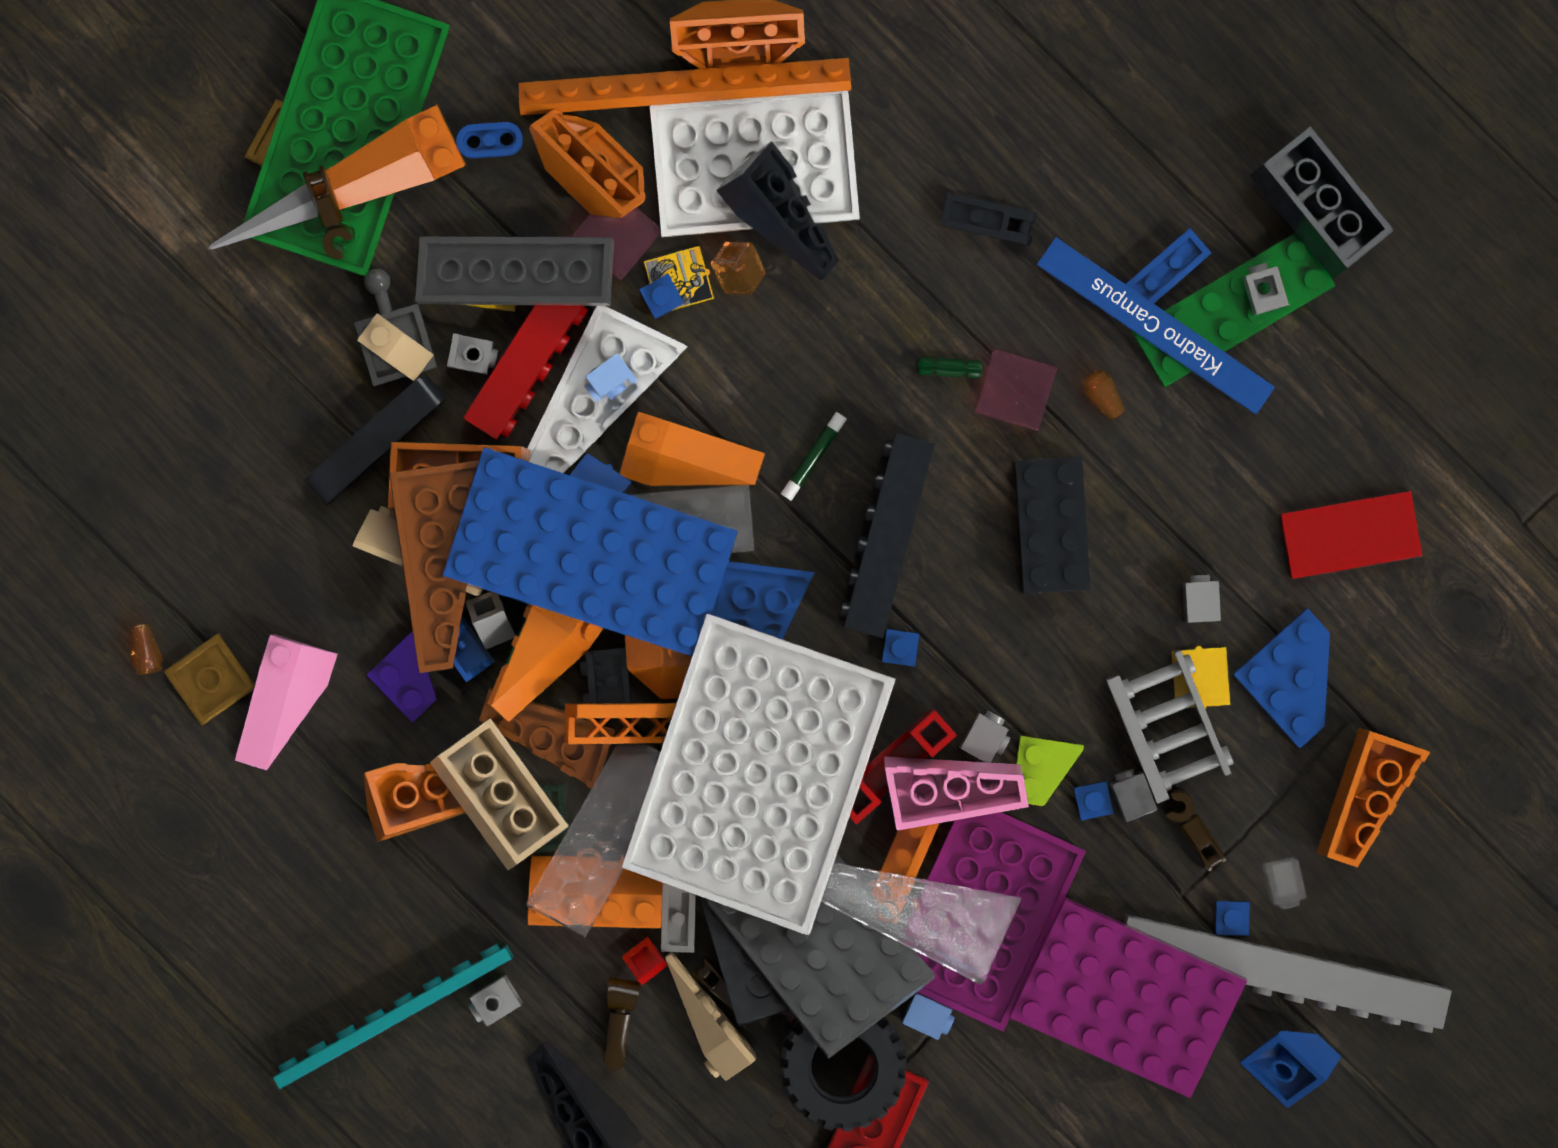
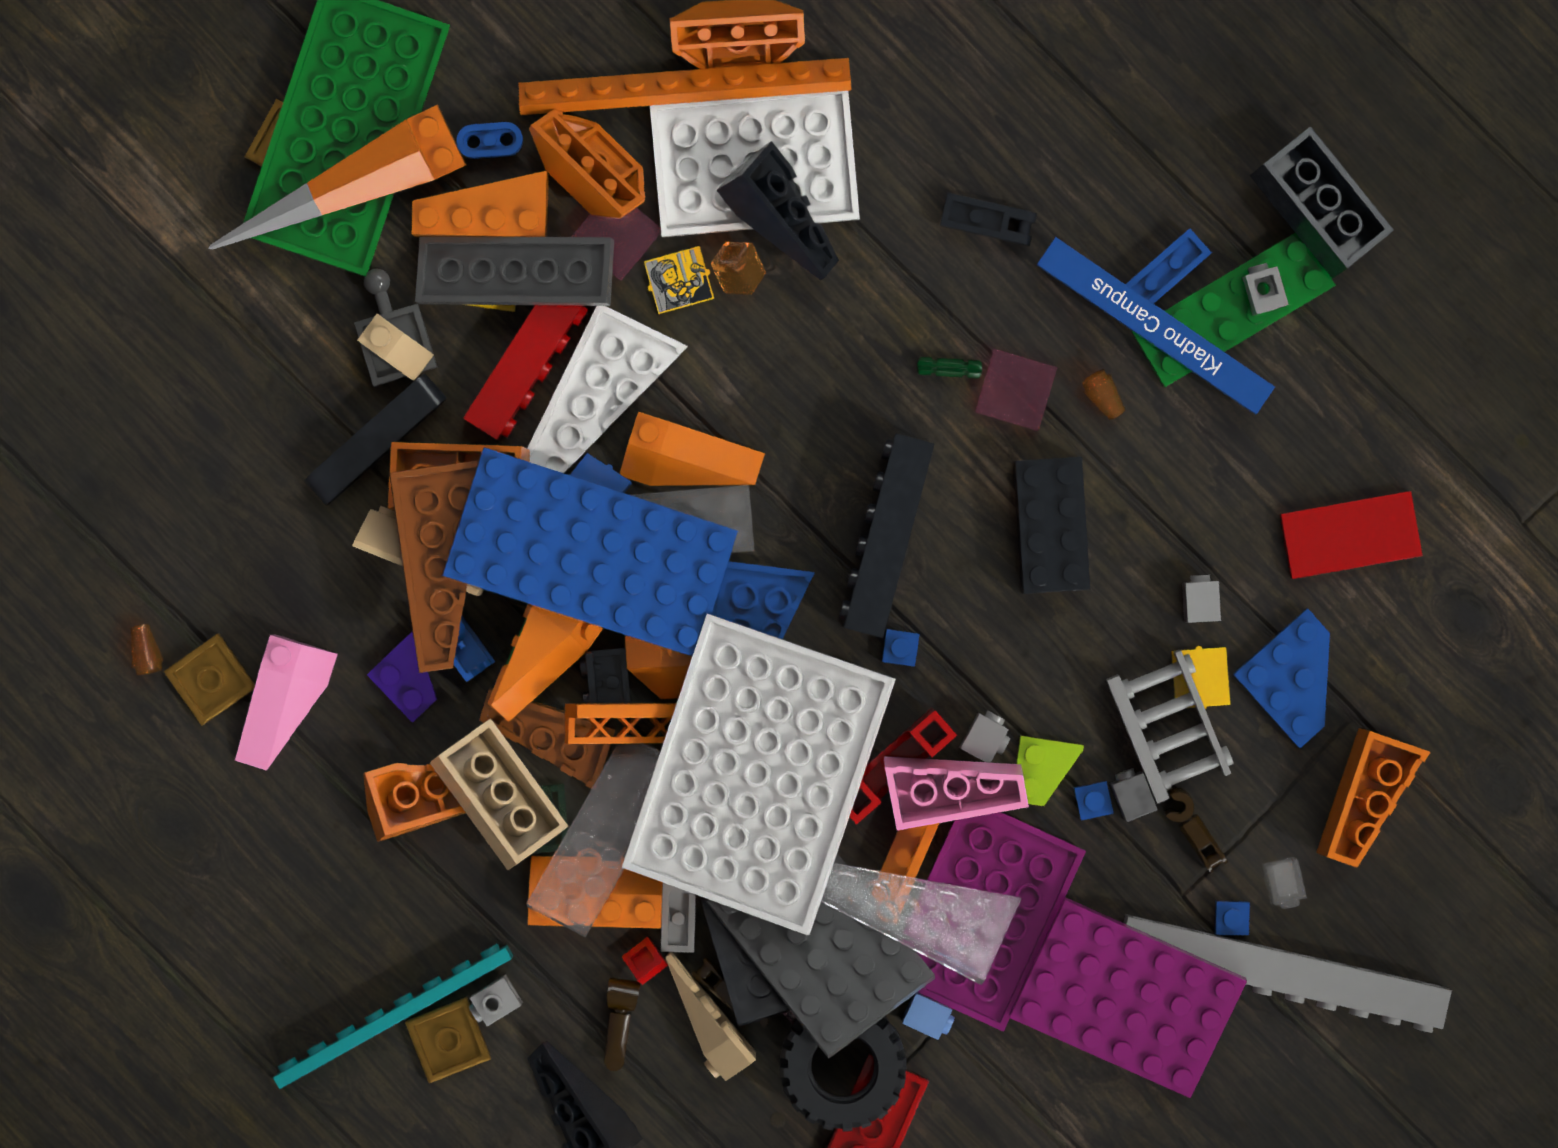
dark brown piece [303,166,354,259] -> none
light grey brick [447,333,499,375] -> none
light grey brick [466,592,515,650] -> none
light blue brick [584,353,638,402] -> none
blue plate [639,274,684,319] -> none
dark green bar [781,412,847,501] -> none
blue slope [1240,1031,1341,1108] -> none
none -> pearl gold tile [405,997,491,1083]
none -> orange wedge [412,171,549,237]

